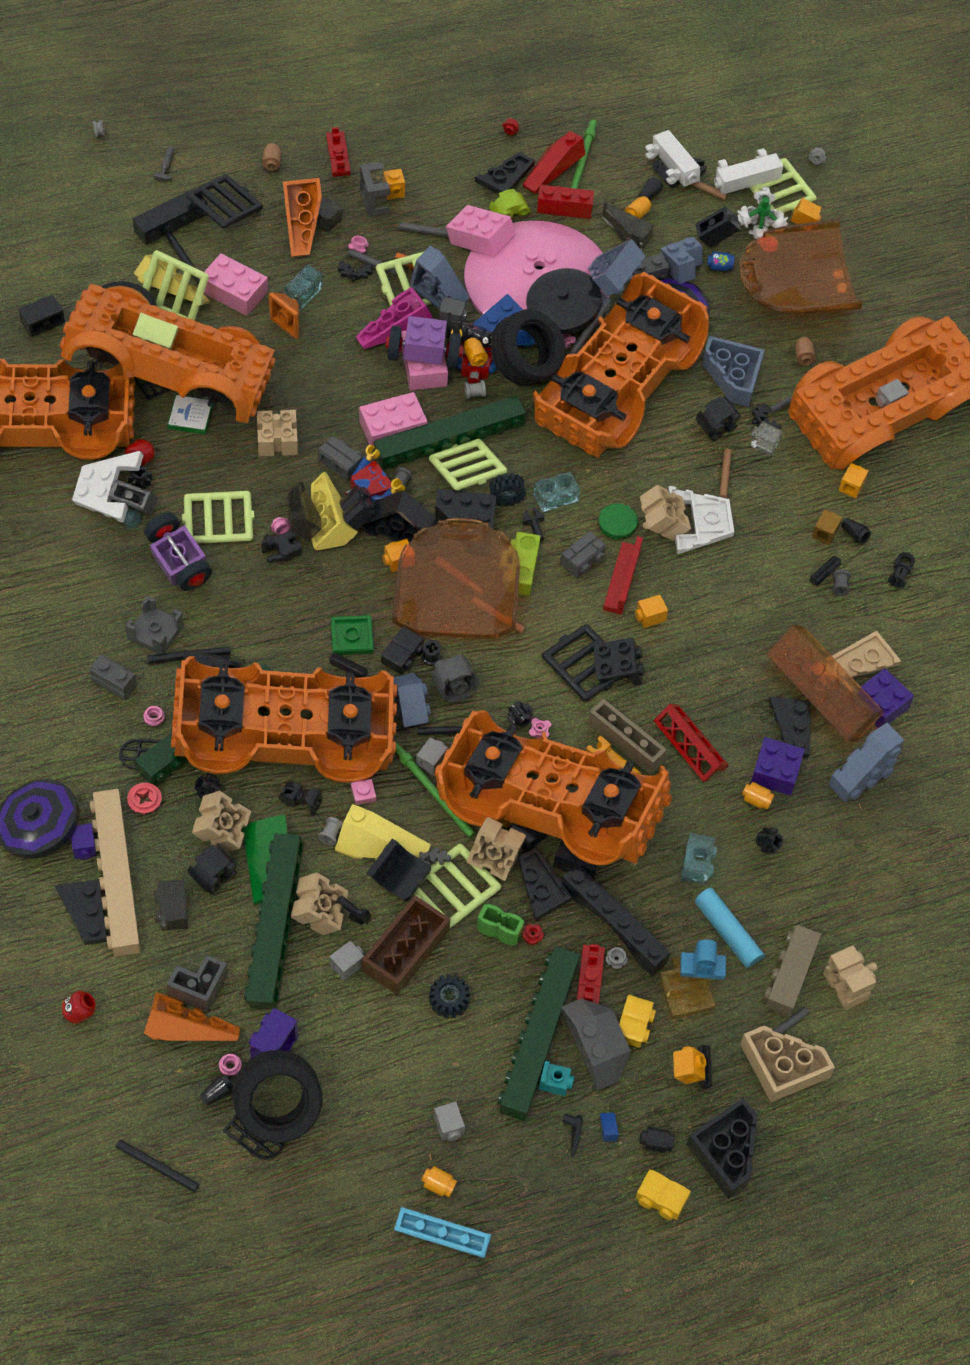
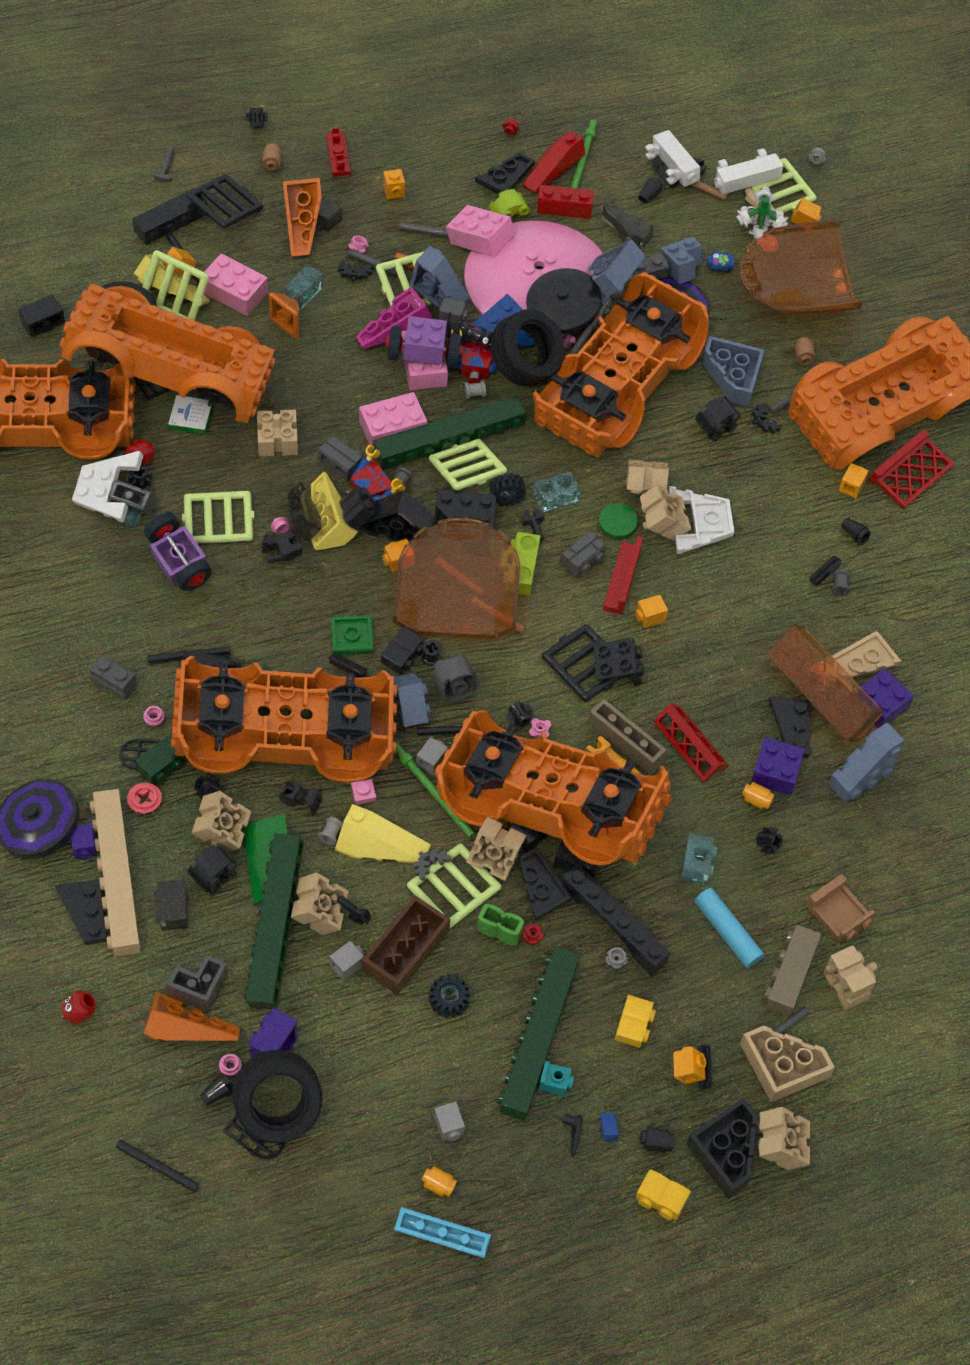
light grey bush [92,120,105,137] -> none
dark grey panel [125,596,184,654] -> none
yellowish green brick [133,313,178,350] -> none
dark grey panel [360,162,390,217] -> none
black bracket [366,839,431,901] -> none
light orange brick [464,338,488,366] -> none
dark grey wedge [561,999,631,1091] -> none
red plate [576,944,605,1004] -> none
light orange brick [625,196,651,222] -> none
clear yellow plate [659,956,715,1019] -> none
dark azure tile [680,940,726,980] -> none
black brick [696,206,741,248] -> none
medium nougat bar [719,449,732,499] -> none
clear brick [751,421,783,456] -> none
pearl gold brick [812,509,842,545] -> none
light grey brick [875,379,909,408] -> none
black connector [888,552,915,588] -> none
none -> light orange brick [162,246,197,275]
none -> black gear [246,108,268,127]
none -> tan brick [626,459,669,495]
none -> tan bar [745,188,758,208]
none -> tan brick [757,1107,810,1170]
none -> medium nougat panel [806,874,876,944]
none -> red fence [868,429,954,509]

